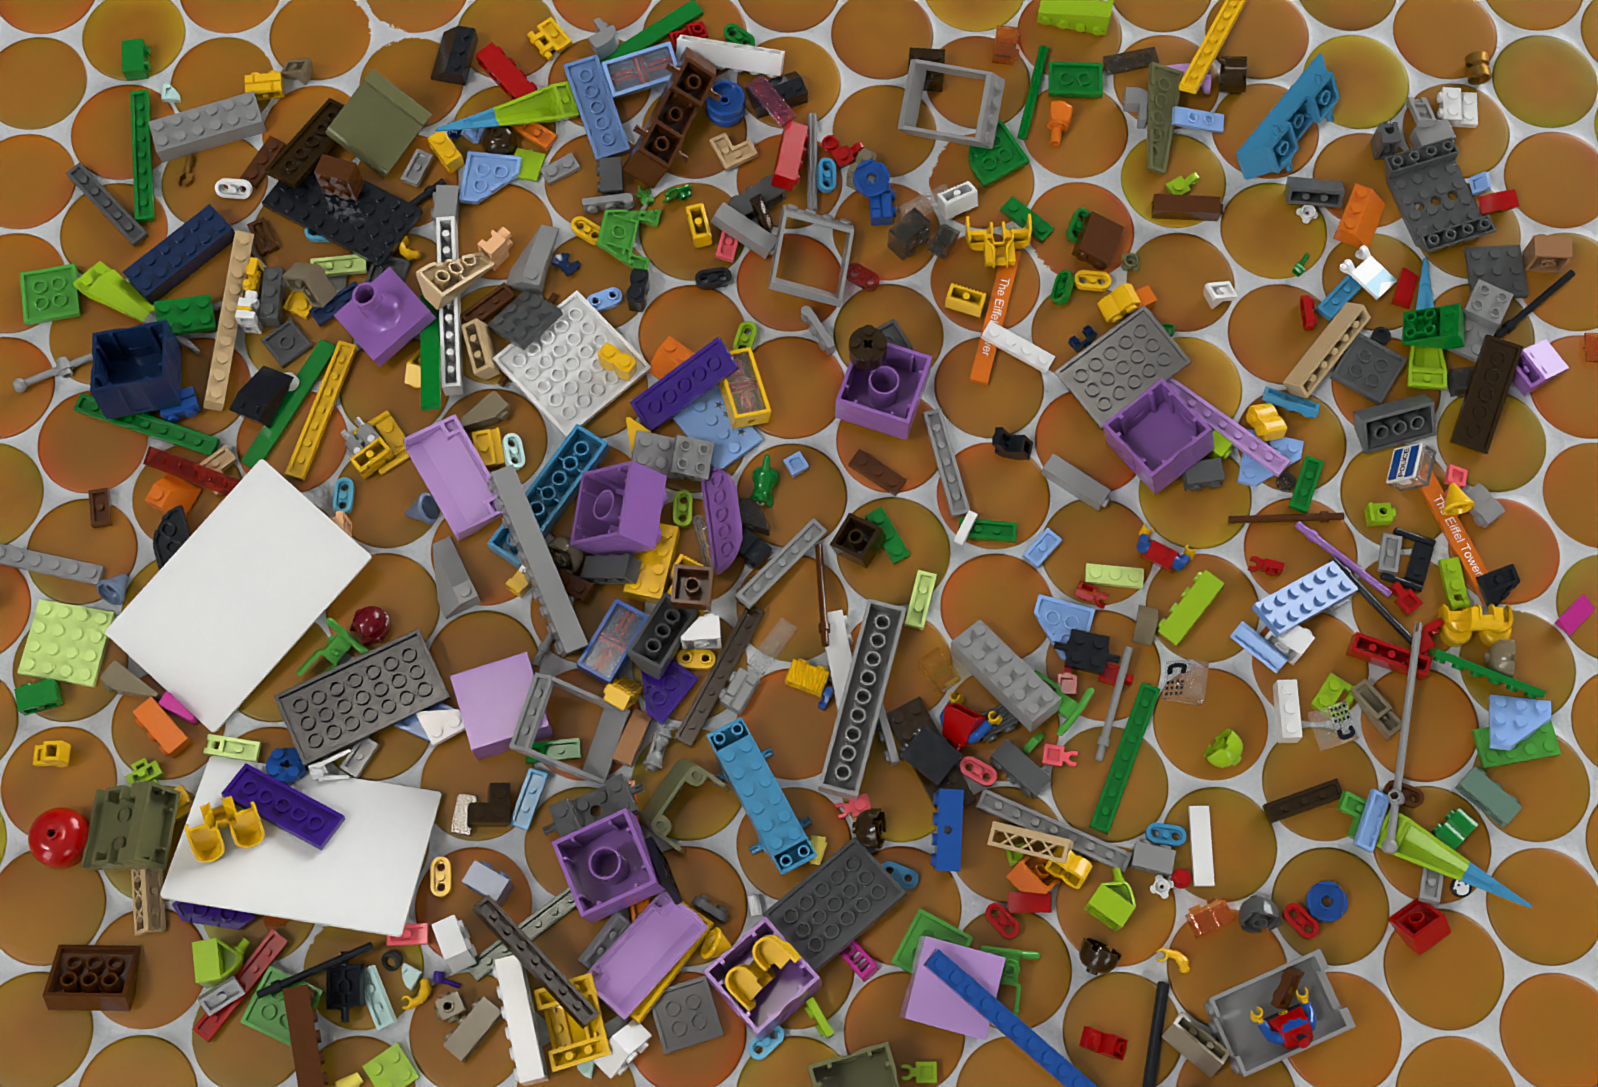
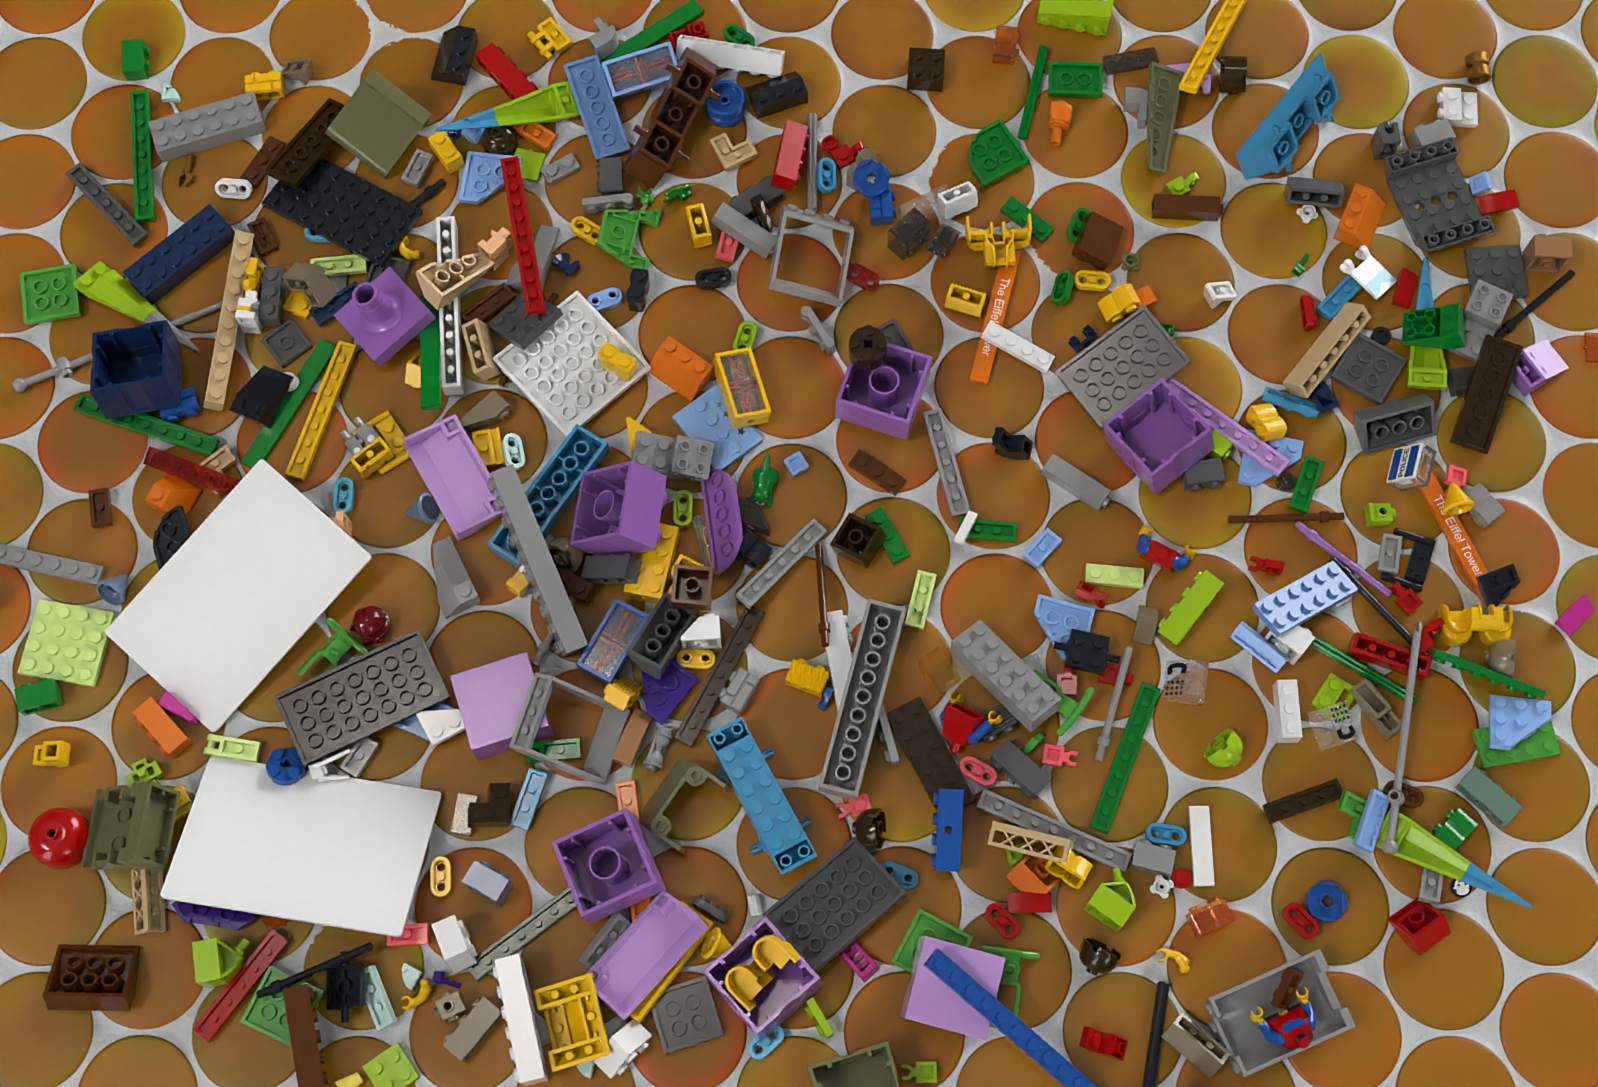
dark tan slope [99,660,162,701] -> none
green plate [154,294,217,336] -> none
yellow piece [184,796,265,863] -> none
light grey plate [197,975,245,1016] -> none
dark purple plate [221,763,345,851] -> none
reddish brown brick [314,154,364,201] -> none
pearl dark grey piece [381,950,403,971] -> none
light grey brick [431,185,460,225] -> none
dark brown plate [472,895,600,1029] -> none
dark grey brick [543,773,645,838] -> none
dark purple plate [630,337,740,433] -> none
black tile [645,836,682,905] -> none
clear plate [747,617,797,675] -> none
clear pink plate [748,74,796,128] -> none
light yellow cone [809,835,827,865] -> none
light grey window [897,59,1005,149] -> none
black panel [899,725,962,789] -> none
light blue plate [1172,106,1224,133] -> none
dark grey cylinder [1239,895,1281,933] -> none
light grey plate [1406,97,1437,128] -> none
lime plate [1438,557,1471,611] -> none
none -> red plate [500,156,546,316]
none -> dark blue slope [1310,381,1339,414]
none -> green axle [1311,637,1418,705]

